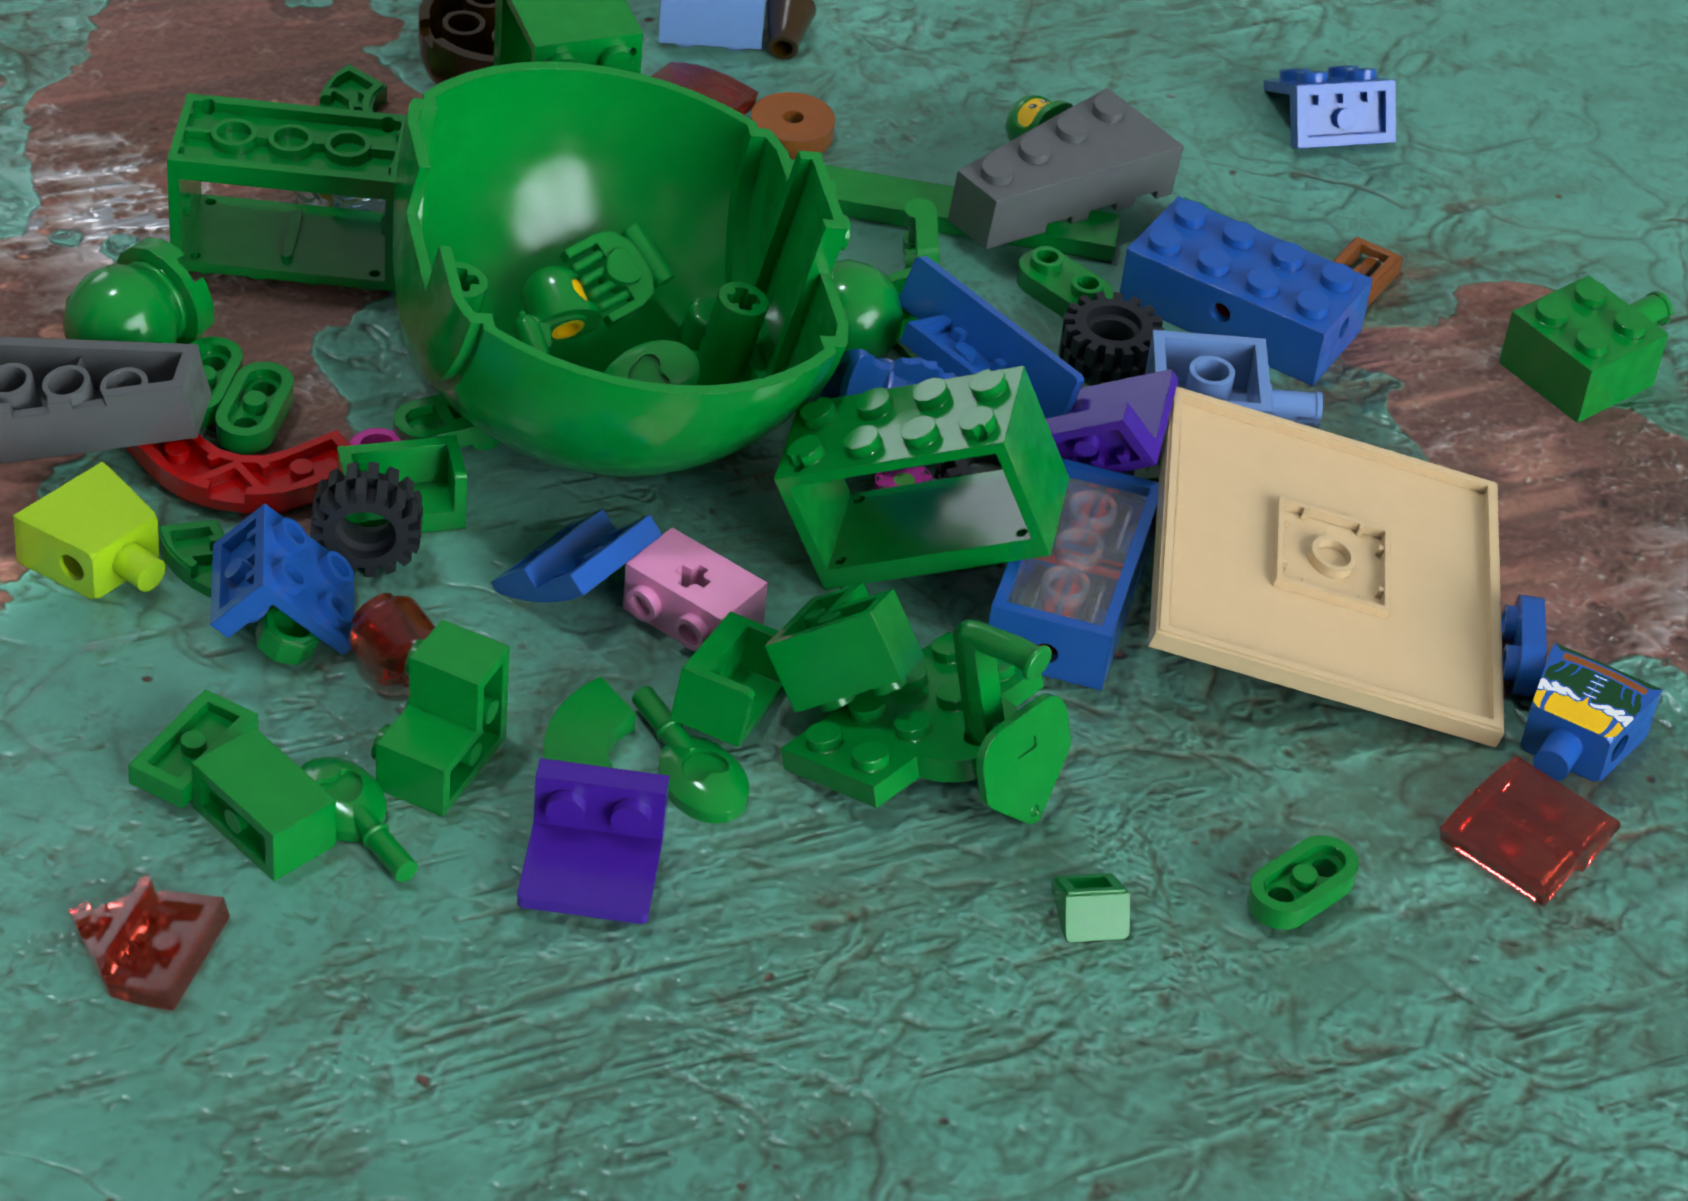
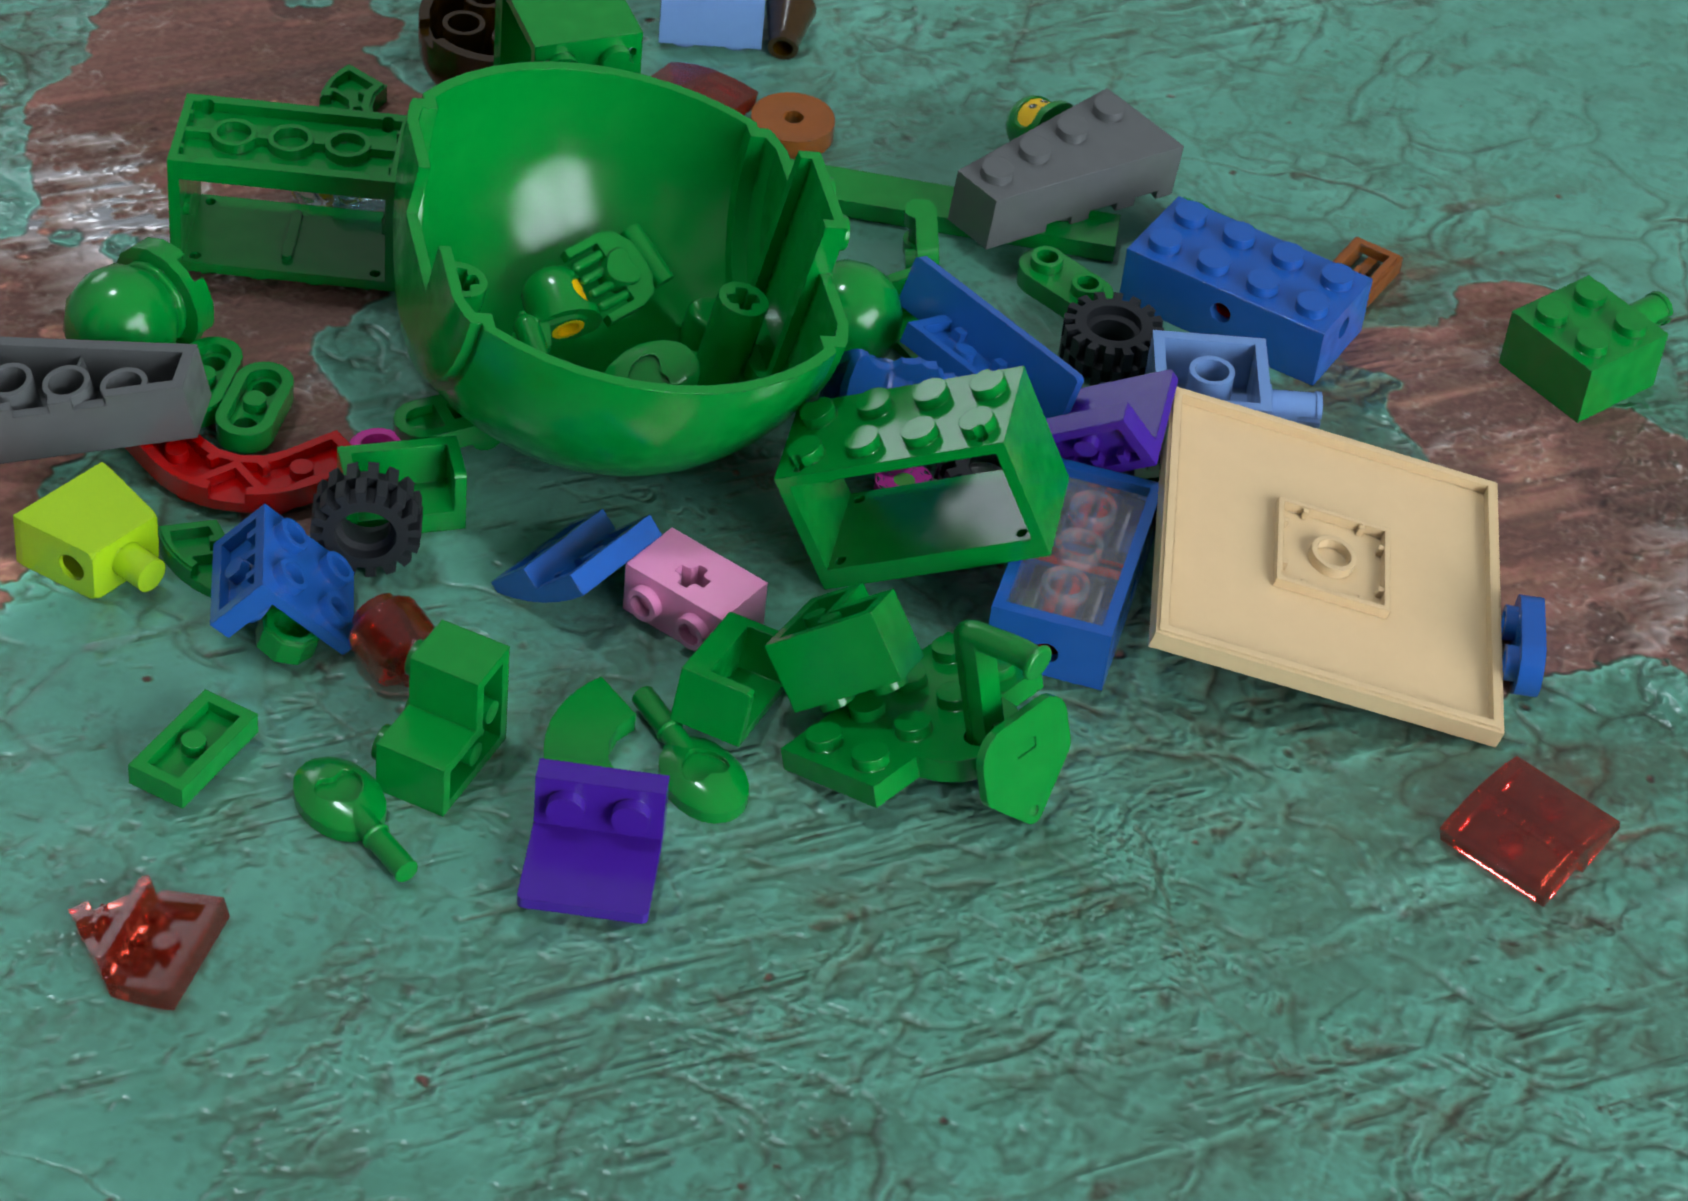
green panel [191,727,337,881] -> none
slope [1051,873,1130,942] -> none
green plate [1247,835,1359,930] -> none
bracket [1264,65,1396,148] -> none
torso [1520,643,1663,781] -> none

